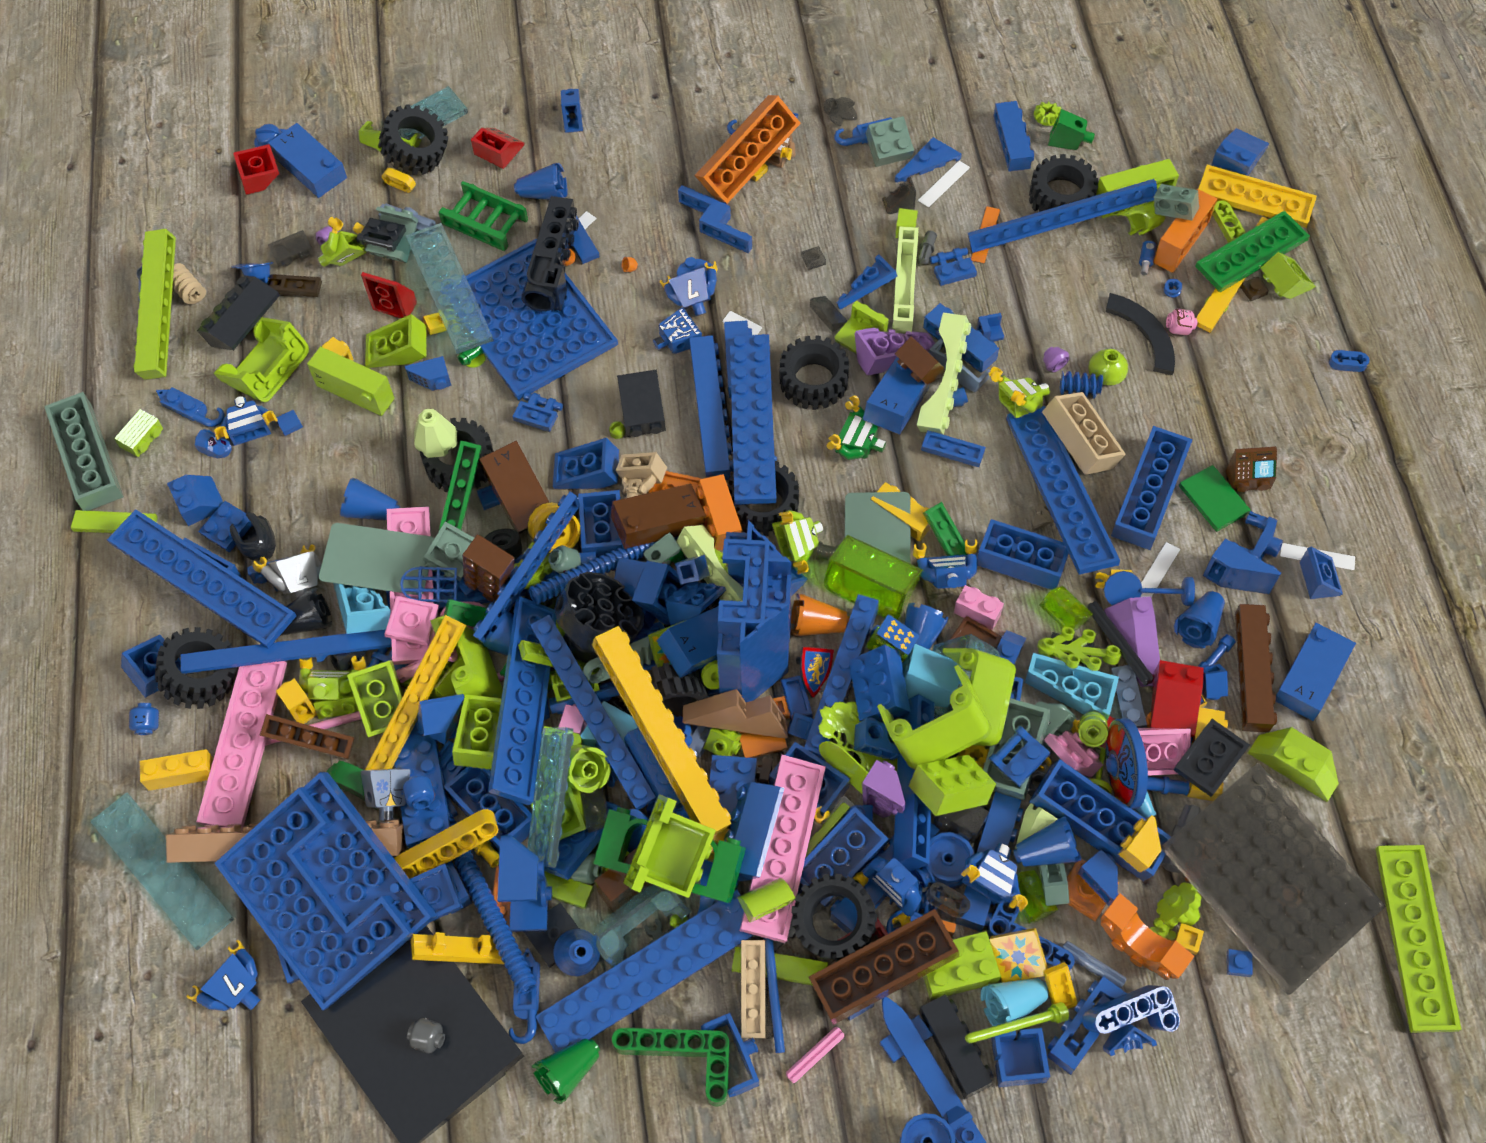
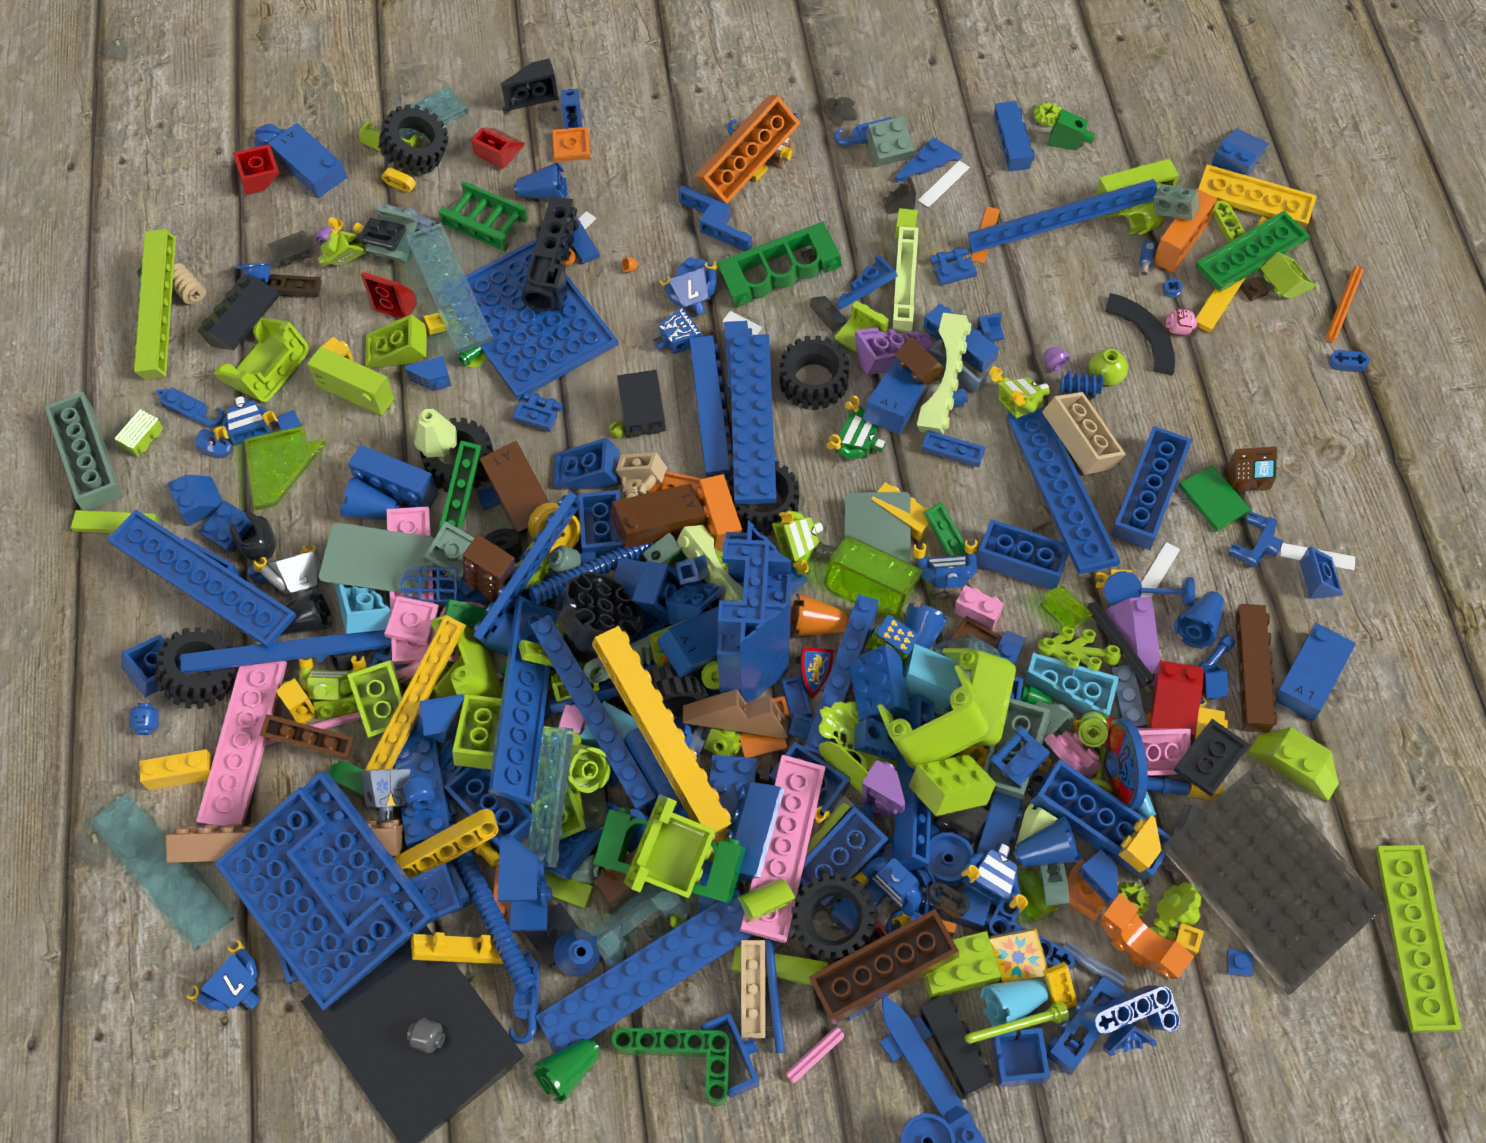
dark grey axle [918,230,937,265] -> none
black tyre [1029,154,1099,212] -> none
blue slope [1203,538,1281,594] -> none
none -> clear neon green wing [244,426,325,510]
none -> blue brick [348,445,439,509]
none -> black slope [501,58,559,111]
none -> orange tile [552,127,591,162]
none -> green fence [717,221,842,308]
none -> green cone [1020,685,1053,705]
none -> lime gear [1118,881,1150,917]
none -> orange axle [1325,266,1363,343]

